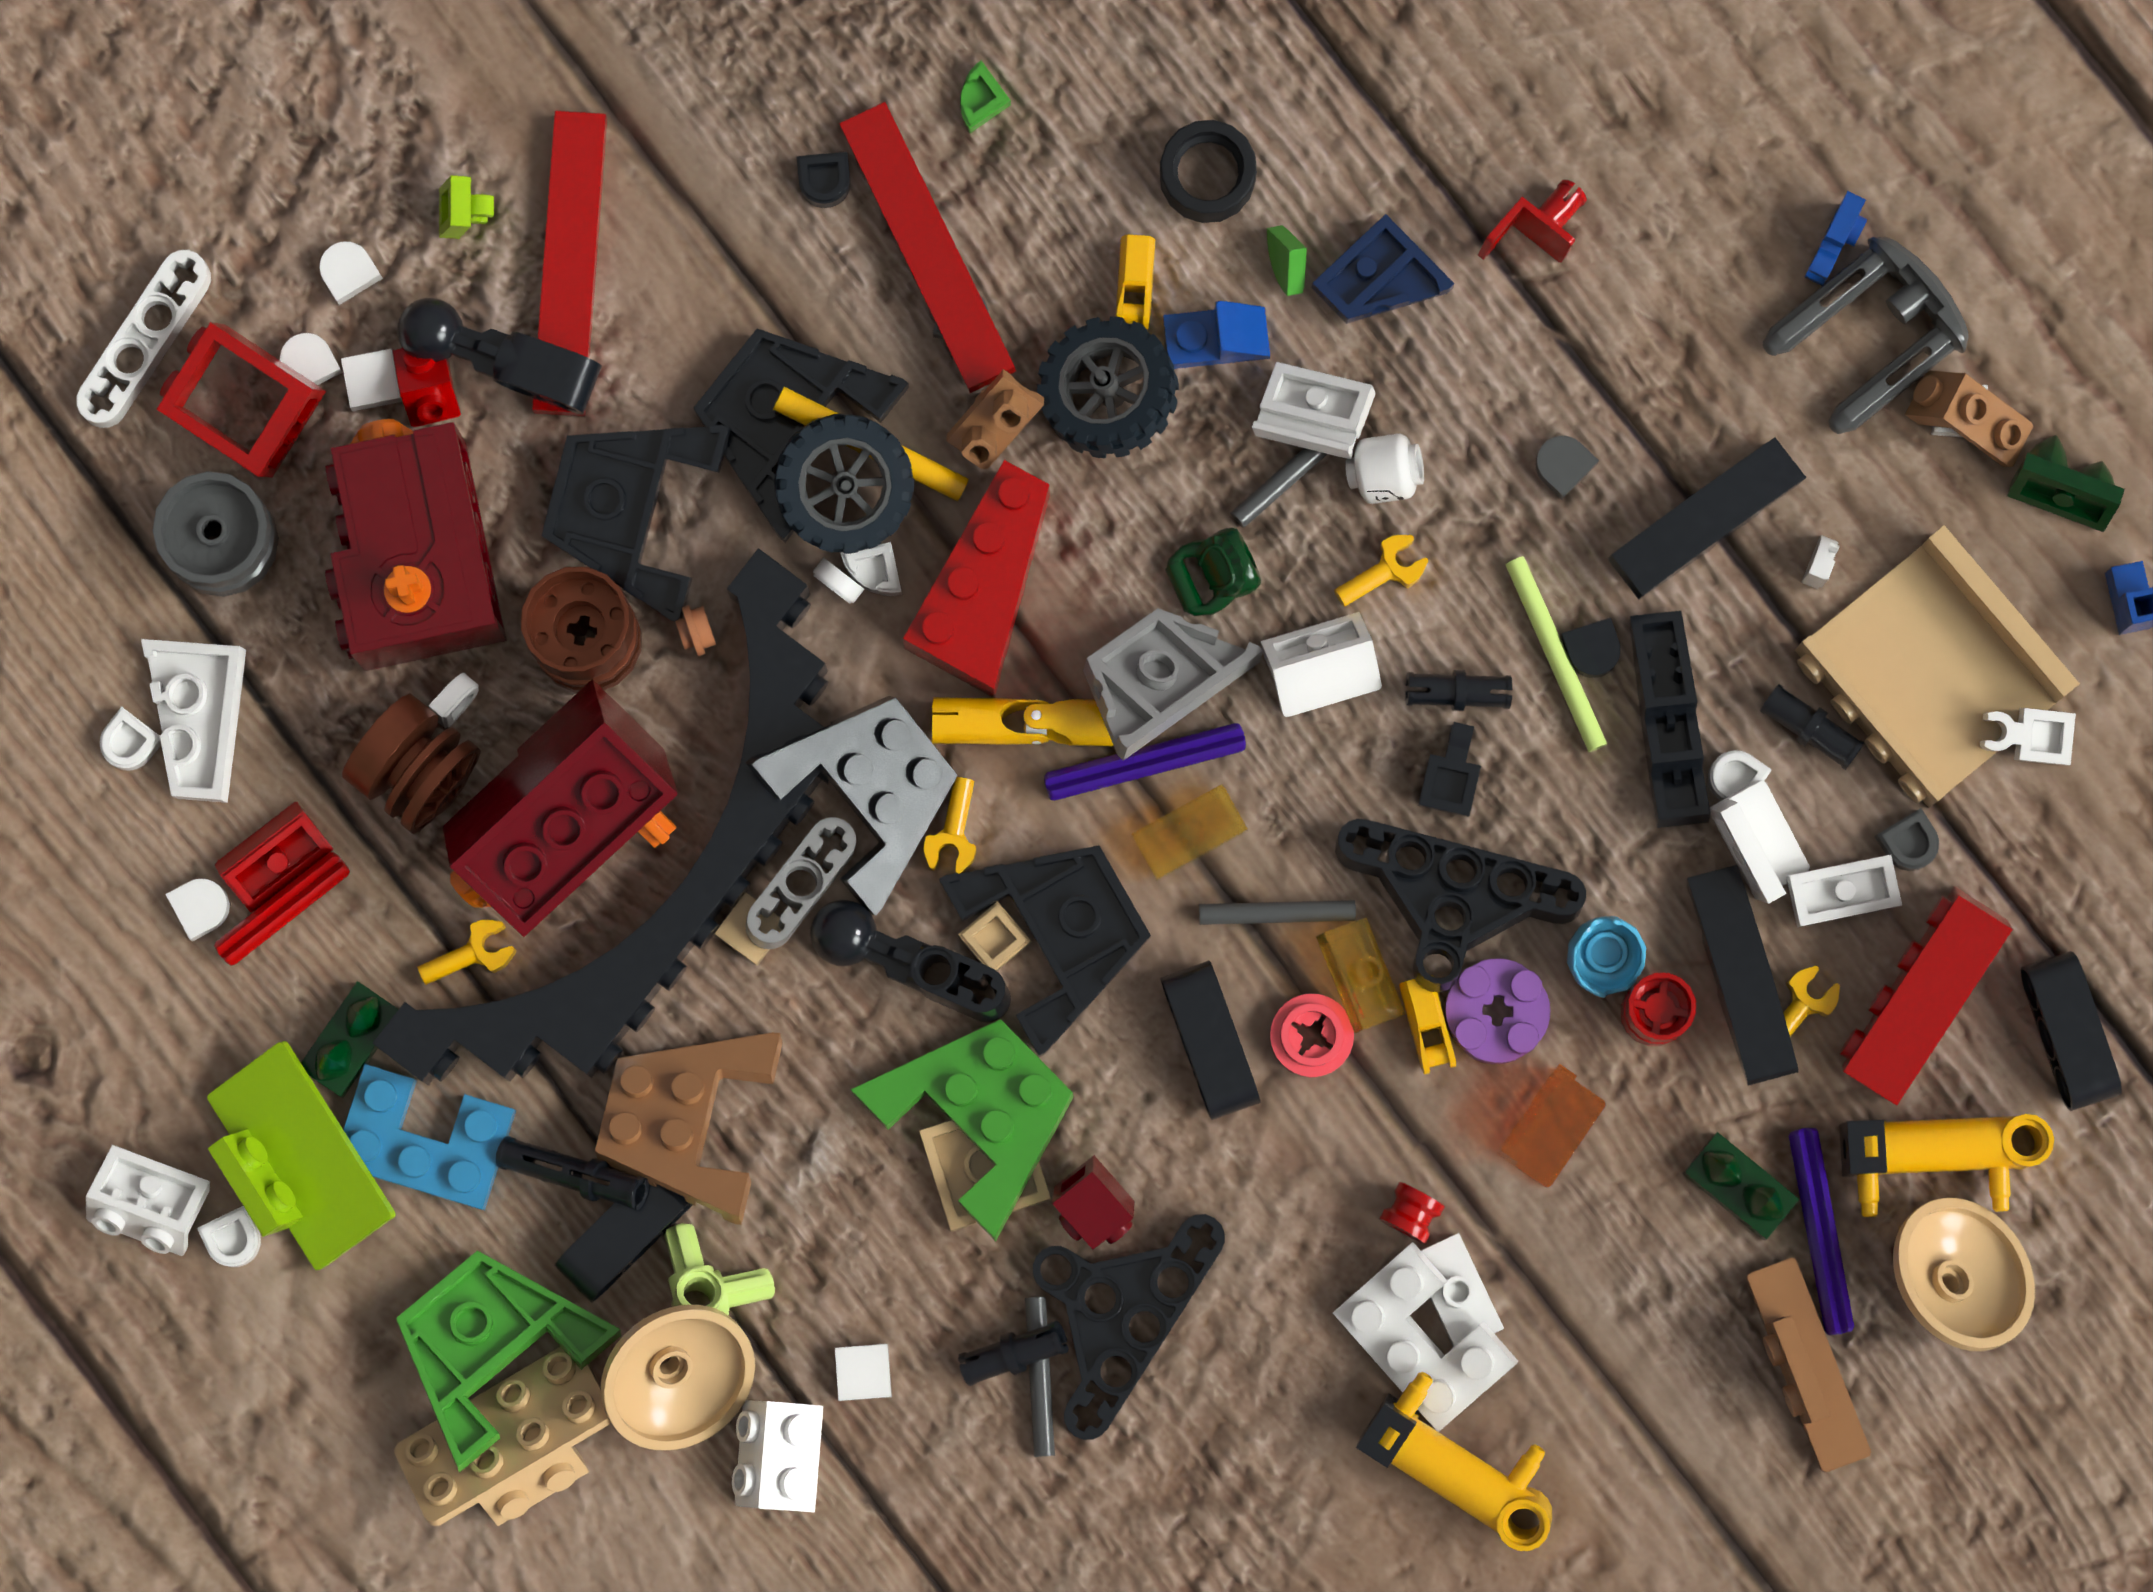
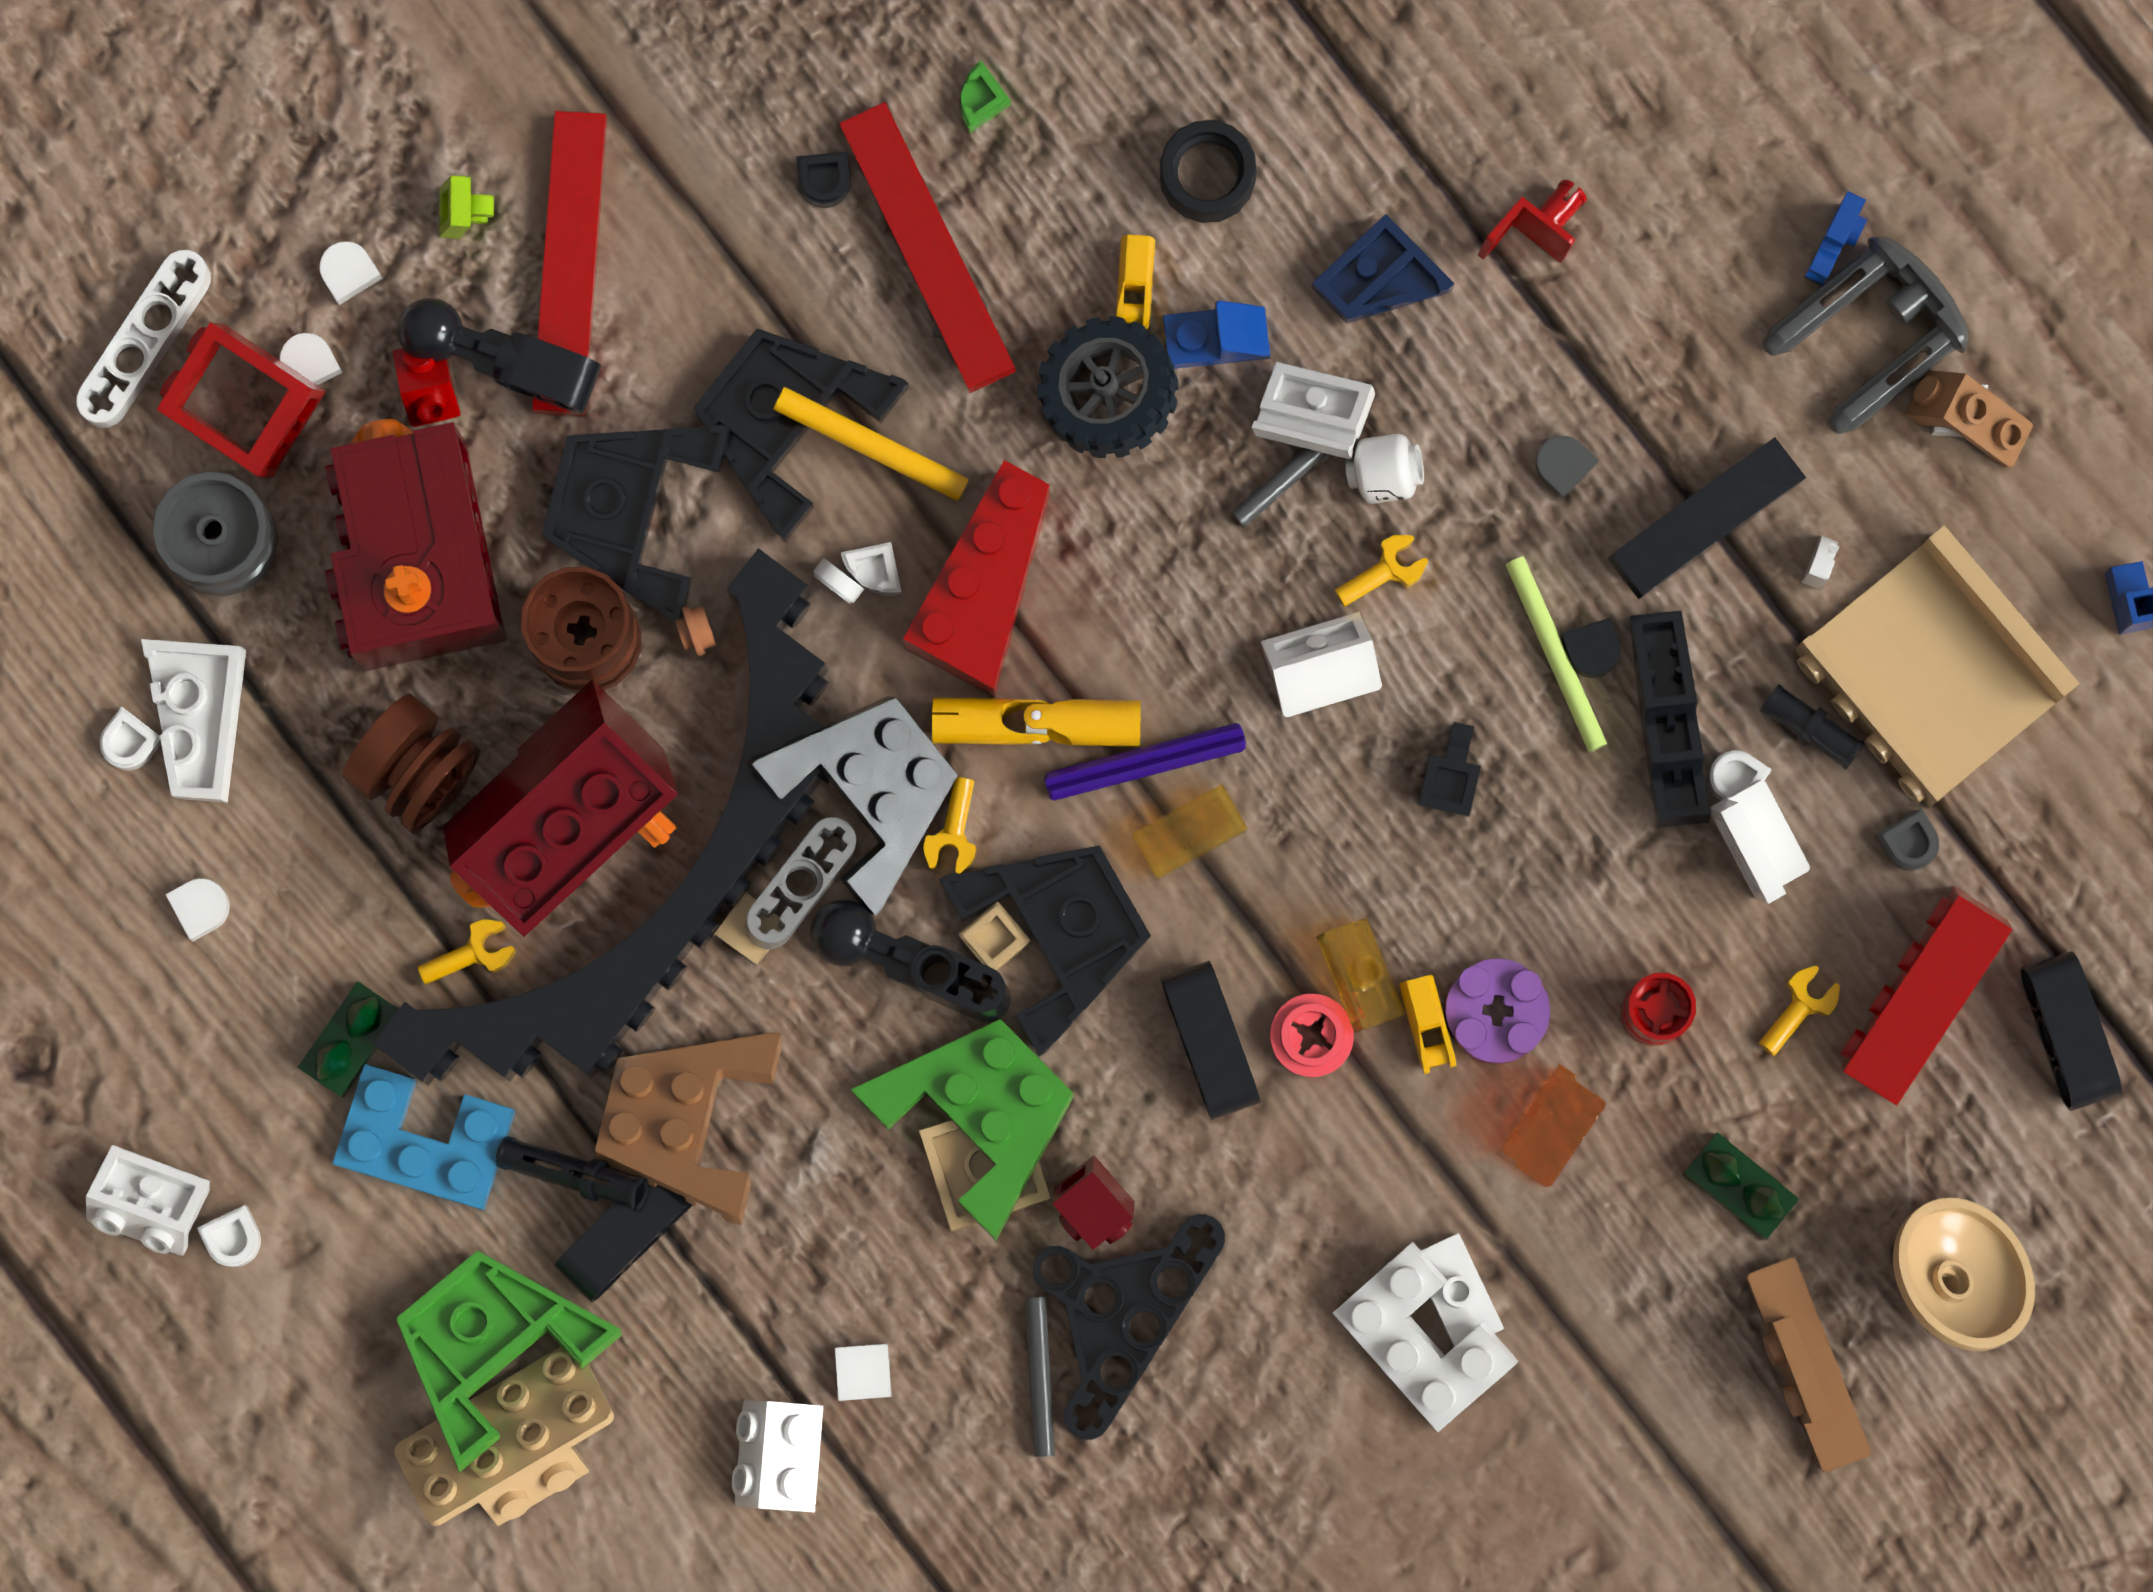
lime bracket [207,1041,396,1270] -> none
red slope [214,802,334,913] -> none
red axle [214,852,350,966] -> none
white tile [341,349,403,411] -> none
white tile [429,673,479,729] -> none
tan dish [601,1304,755,1450] -> none
yellowish green axle [664,1223,775,1315] -> none
black wheel [774,414,914,554] -> none
medium nougat hips [947,369,1044,469] -> none
black pin [958,1321,1069,1386] -> none
light grey wing [1083,608,1264,761] -> none
dark green piece [1165,528,1261,616] -> none
dark grey bar [1199,900,1356,925] -> none
bright green tile [1267,225,1307,296] -> none
black beam [1335,819,1586,992] -> none
yellow piece [1356,1372,1552,1551] -> none
red wheel [1379,1182,1445,1244] -> none
black pin [1405,670,1513,711] -> none
medium azure hair [1567,916,1646,998] -> none
black slope [1687,865,1798,1086] -> none
white plate [1786,855,1902,928] -> none
dark purple axle [1789,1127,1854,1335] -> none
yellow piece [1839,1114,2054,1217] -> none
white plate [1980,708,2076,765] -> none
dark green tile [2007,435,2125,532] -> none

